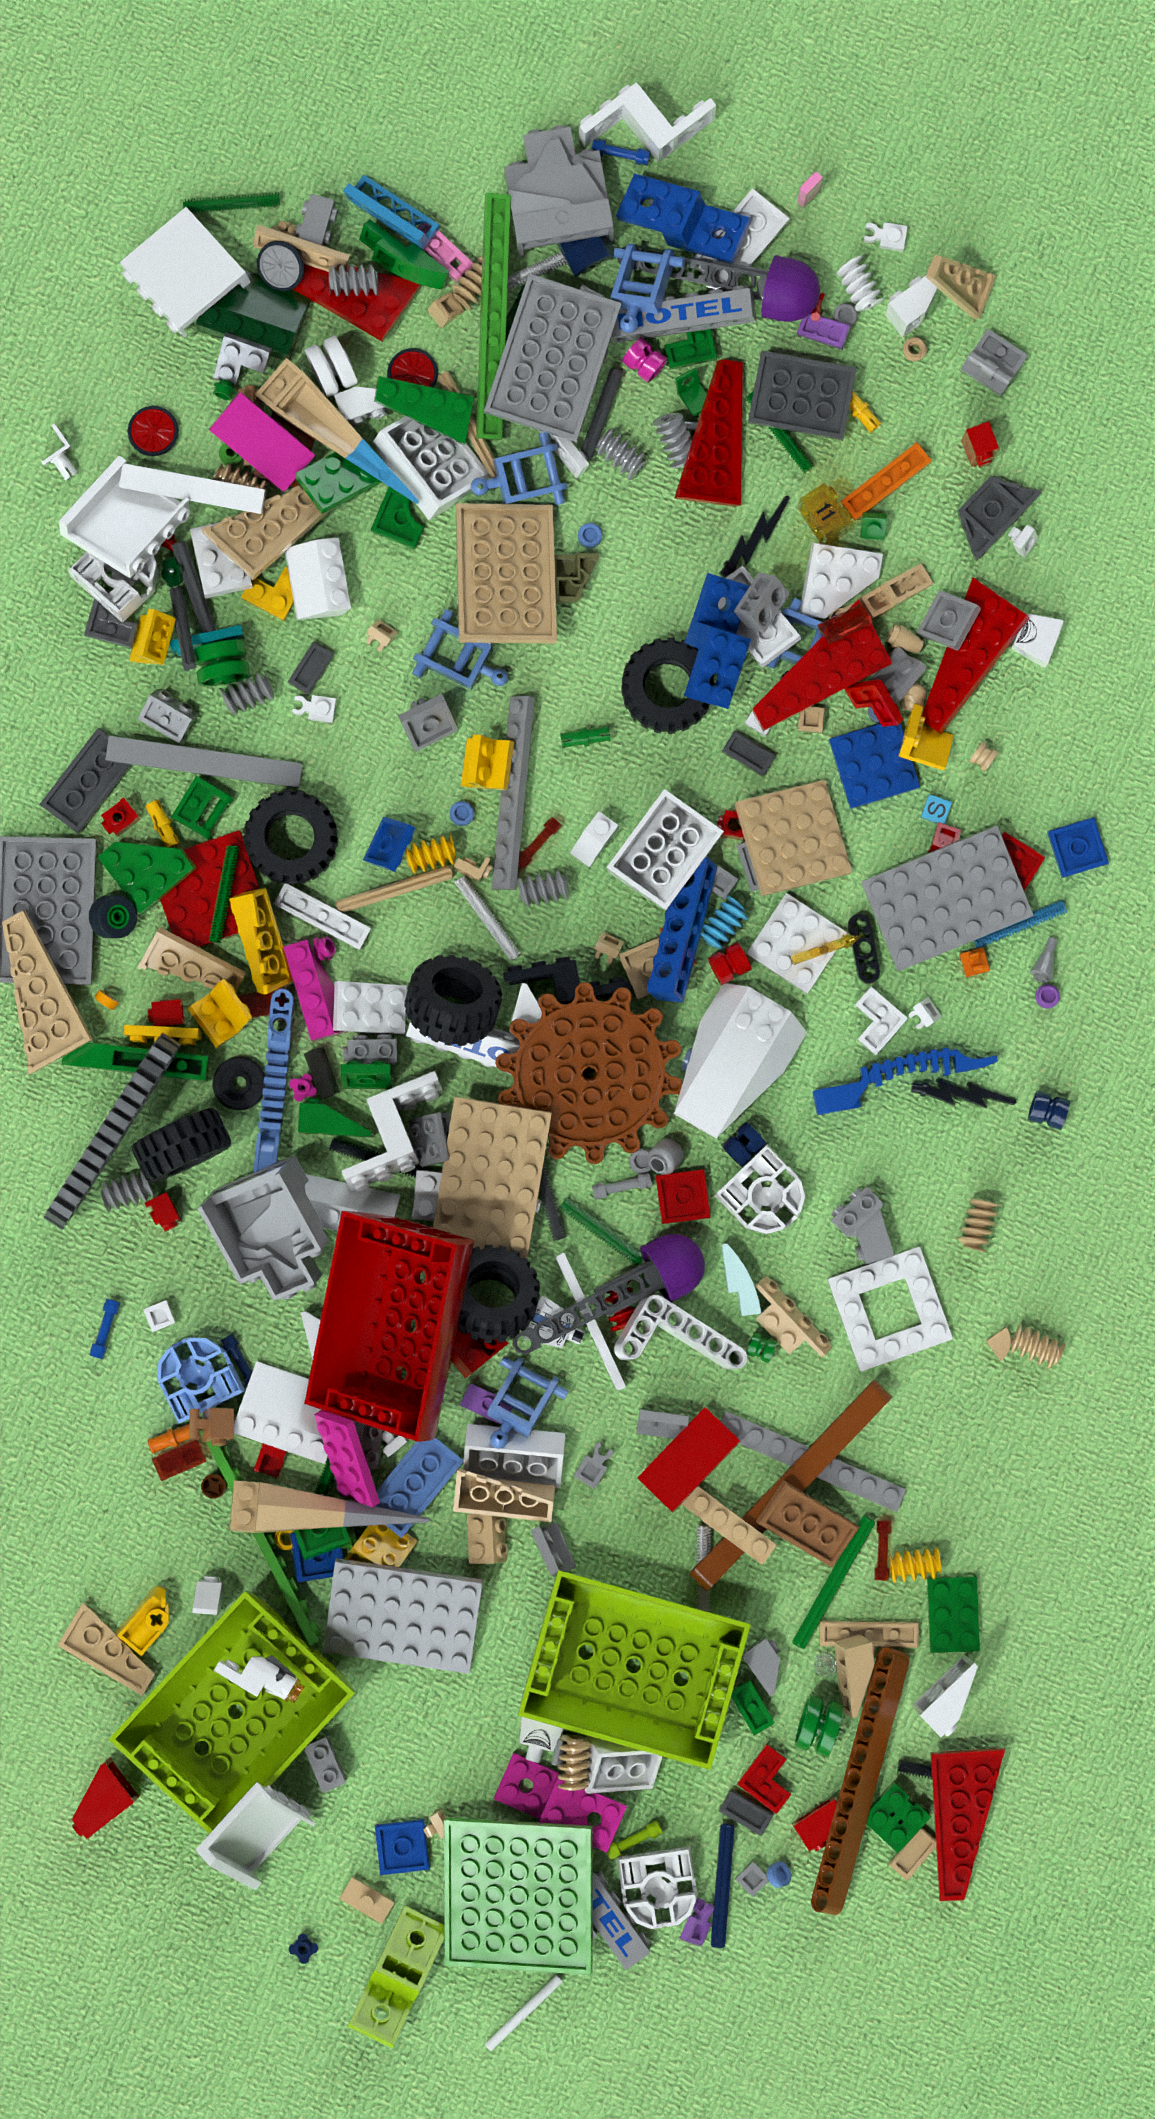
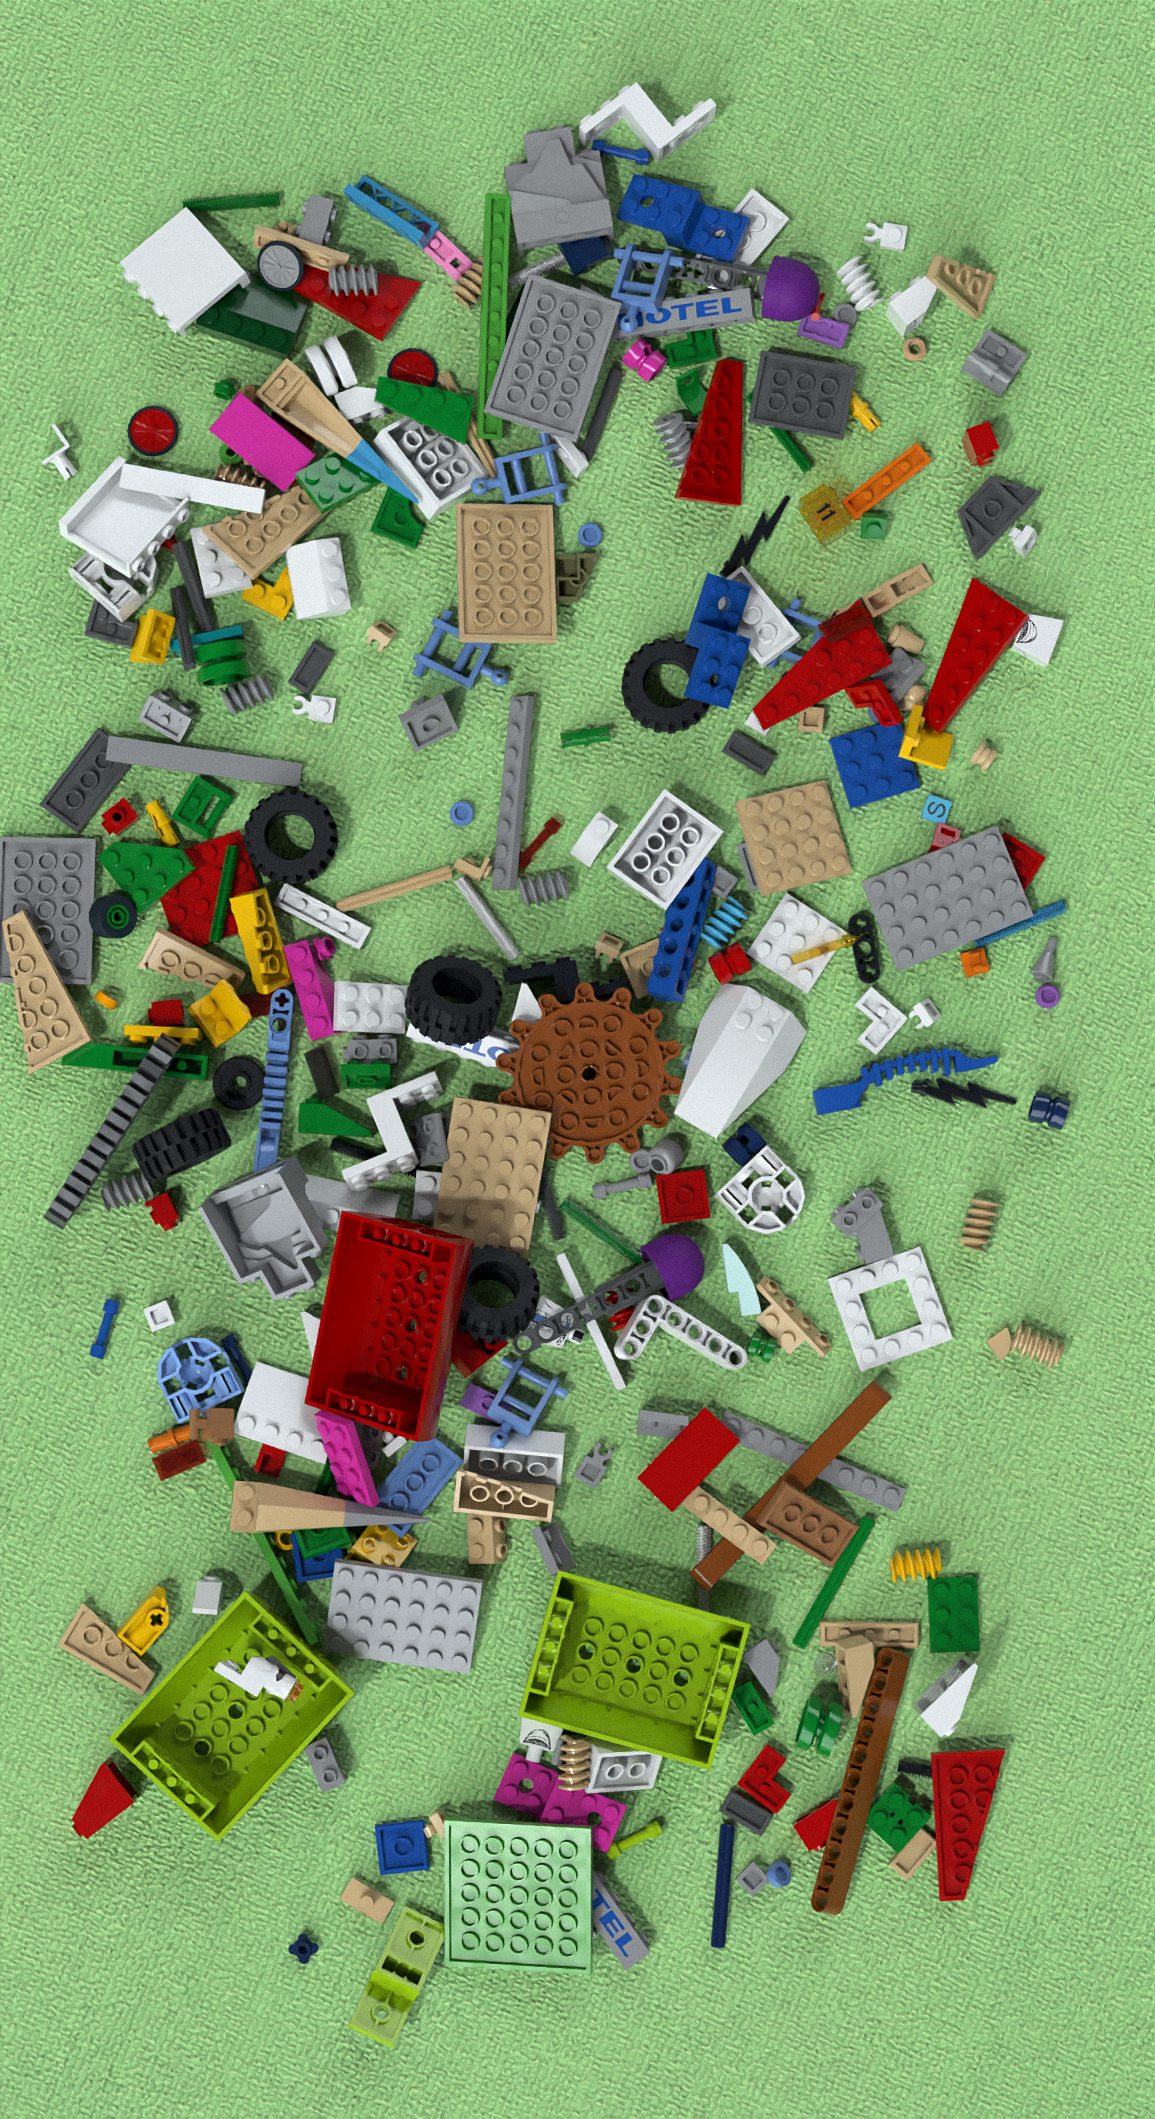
dark green plant [161,557,183,587] -> none
white panel [195,1783,316,1890] -> none
reddish brown wheel [201,1473,228,1499] -> none
plate [213,332,272,386] -> none
dark pink plate [289,1074,317,1102] -> none
green slope [359,219,450,290] -> none
blue plate [363,816,415,872] -> none
yellow piece [405,834,456,874] -> none
tan slope [428,292,465,328] -> none
yellow bracket [461,734,514,790] -> none
white bar [485,1974,563,2051] -> none
light grey piece [595,427,648,480] -> none
white connector [617,1846,697,1929] -> none
medium lavender plate [680,1898,714,1946] -> none
red brick [717,810,745,841] -> none
light grey brick [734,572,790,633] -> none
bright pink tile [797,172,823,208] -> none
white plate [799,542,883,619] -> none
clear red bar [874,1520,892,1581] -> none
light grey plate [916,590,981,651] -> none
blue tile [1047,817,1109,879] -> none

